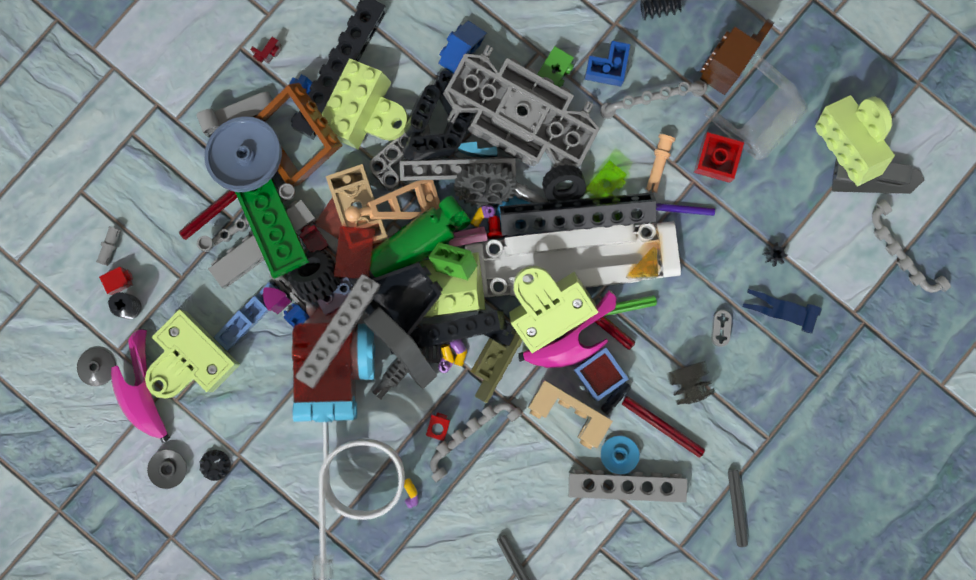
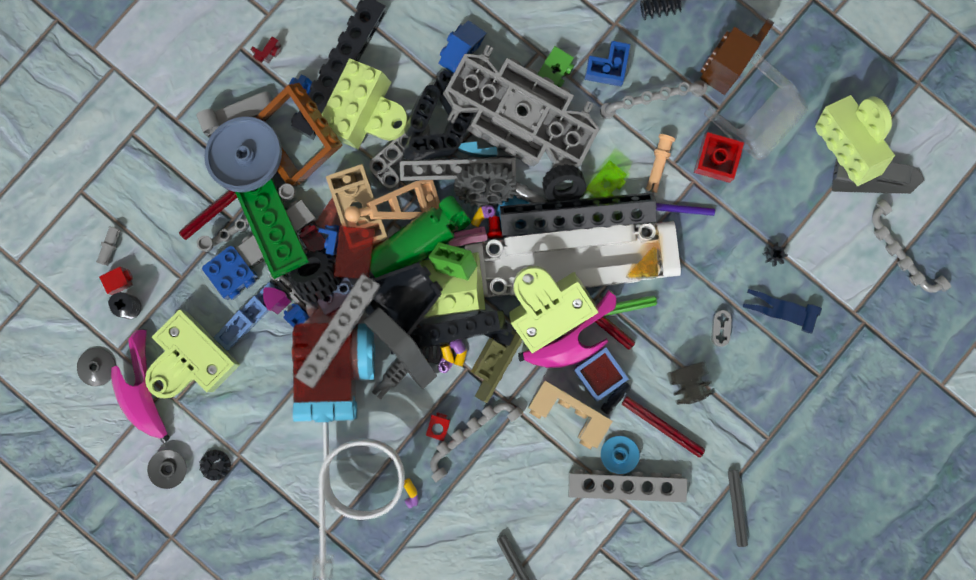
none -> blue bracket [202,246,258,300]
none -> blue bracket [318,225,346,255]

